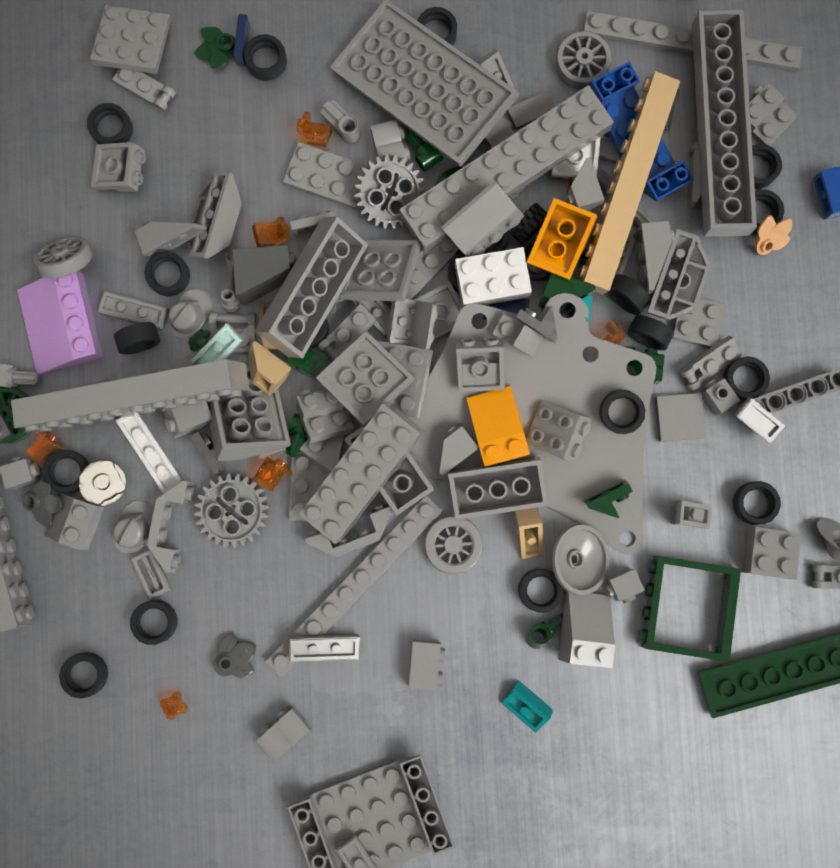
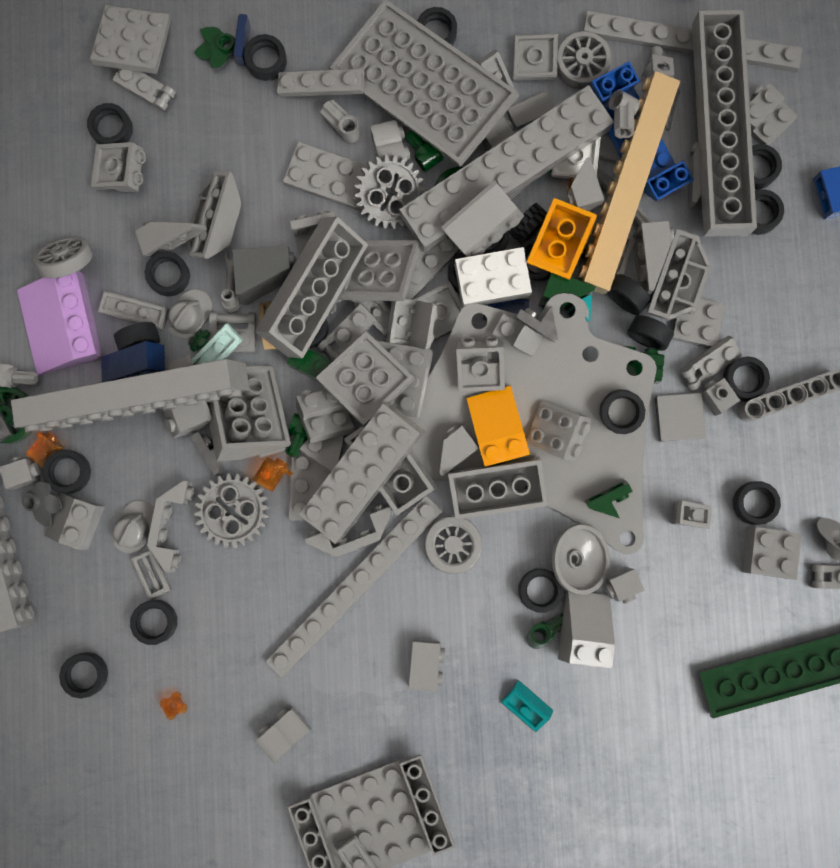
tile [78,459,126,506] -> none
white tile [116,412,184,494] -> none
dark grey plate [213,633,256,678] -> none
tan slope [247,341,291,397] -> none
clear orange bracket [252,216,290,248] -> none
tile [289,634,360,662] -> none
clear orange bracket [297,111,333,147] -> none
tan slope [514,507,544,559] -> none
clear orange bracket [597,320,626,354] -> none
dark green window [639,556,741,662] -> none
tile [734,397,785,444] -> none
light nougat plate [754,215,792,255] -> none
none -> dark blue brick [101,341,165,383]
none -> light grey plate [277,69,365,97]
none -> light grey plate [513,34,558,81]
none -> light grey piece [609,90,640,139]
none -> light grey bracket [642,46,674,80]

